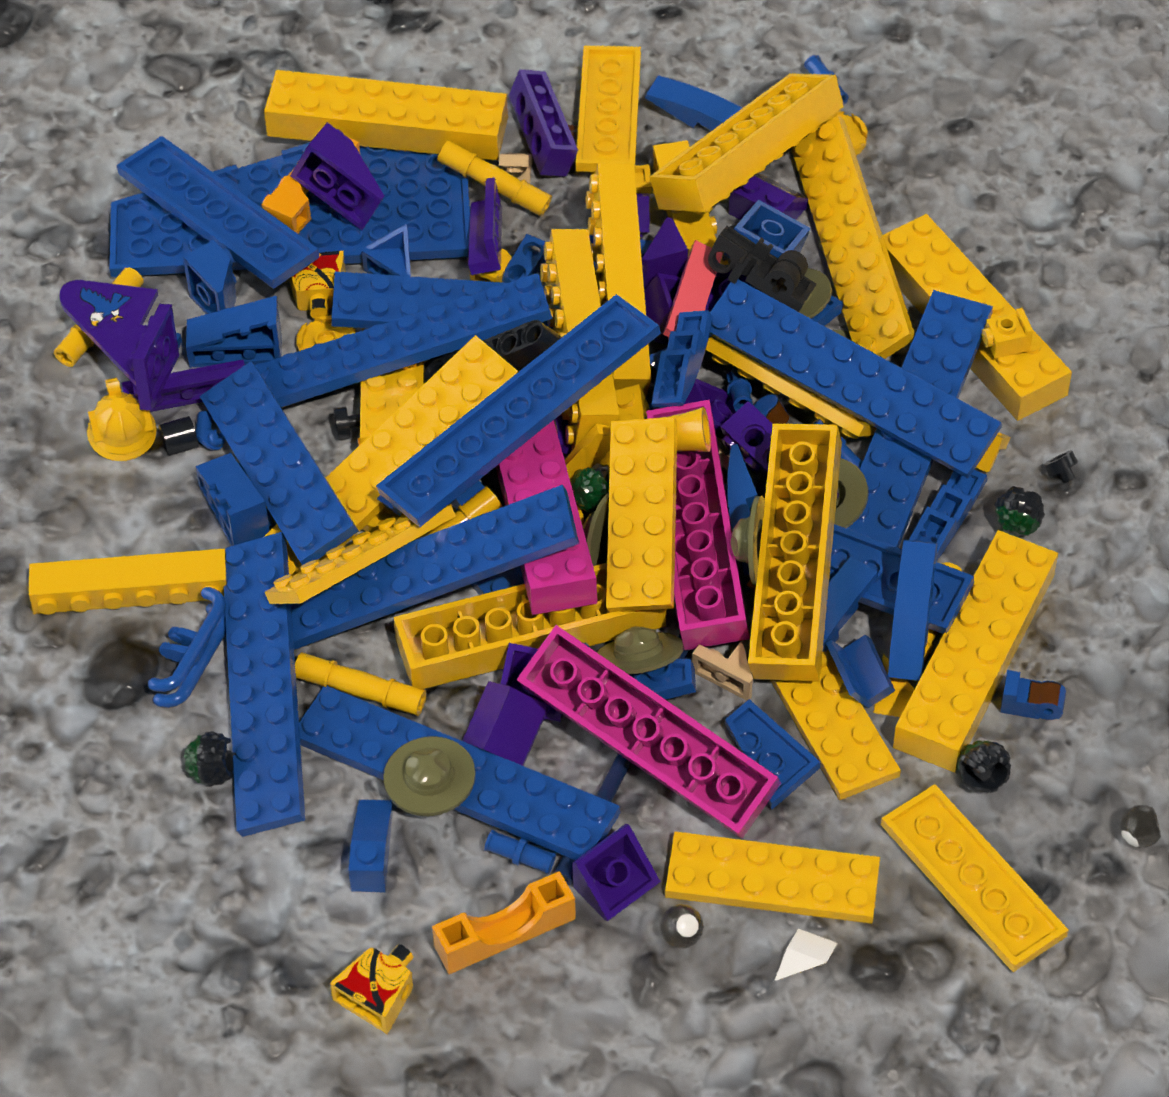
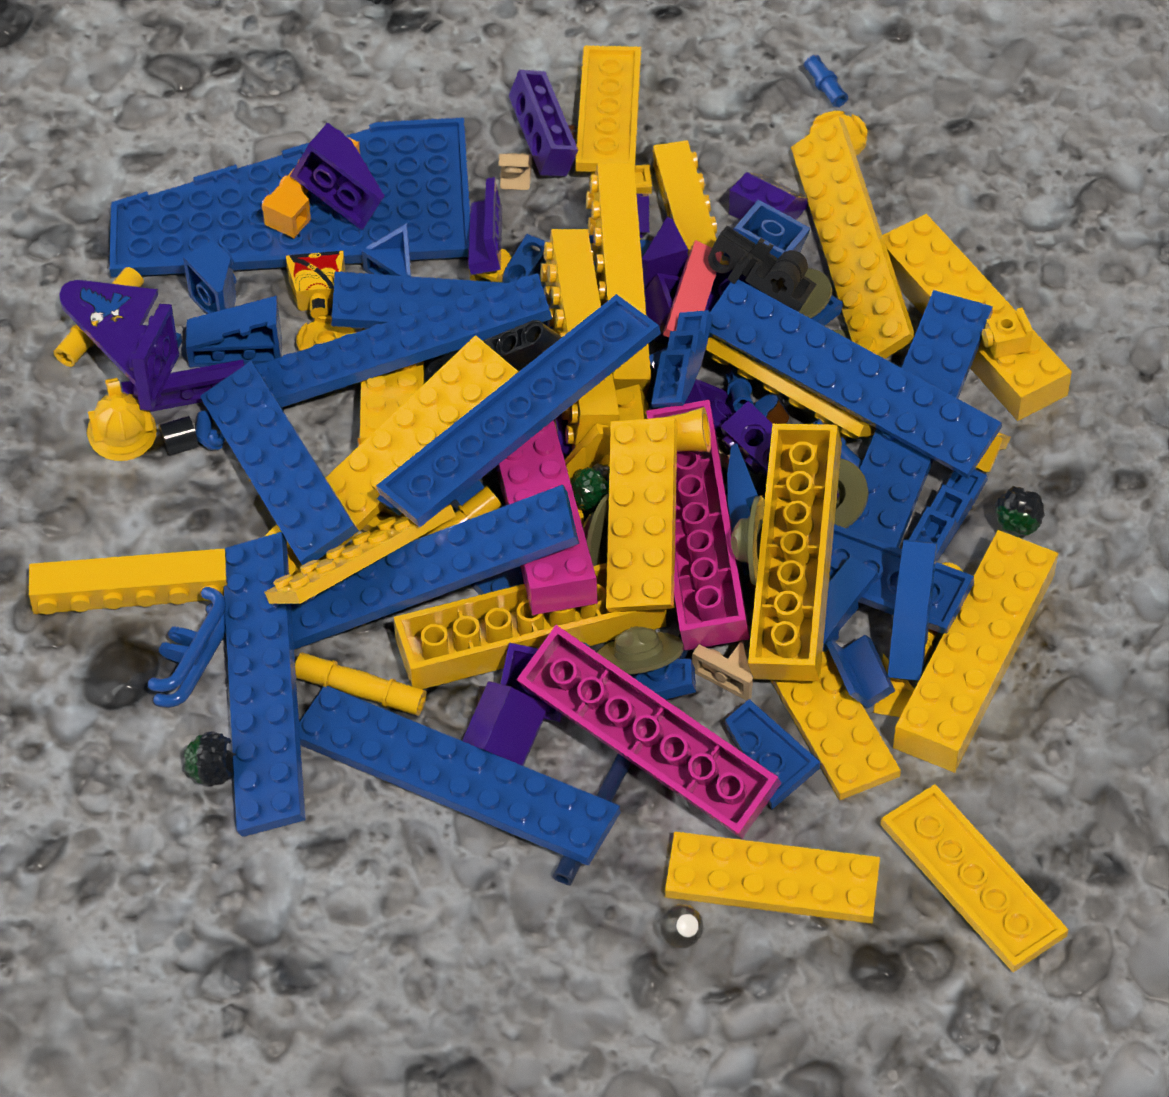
blue plate [117,136,319,289] -> none
blue wedge [195,453,273,546] -> none
yellow brick [264,70,508,161] -> none
torso [330,944,414,1034] -> none
black tile [334,407,360,440] -> none
blue slope [348,799,393,893] -> none
olive hat [384,736,476,816] -> none
light orange arch [432,871,576,974] -> none
yellow piece [437,140,552,217] -> none
blue pin [484,830,556,874] -> none
dark purple slope [573,824,661,921] -> none
blue slope [644,75,742,131] -> none
yellow brick [649,73,844,214] -> none
white sticker [775,929,837,981] -> none
black piece [958,741,1011,793] -> none
blue leg [1000,670,1066,720] -> none
black tile [1044,450,1078,483] -> none
clear smoke piece [1120,805,1161,848] -> none

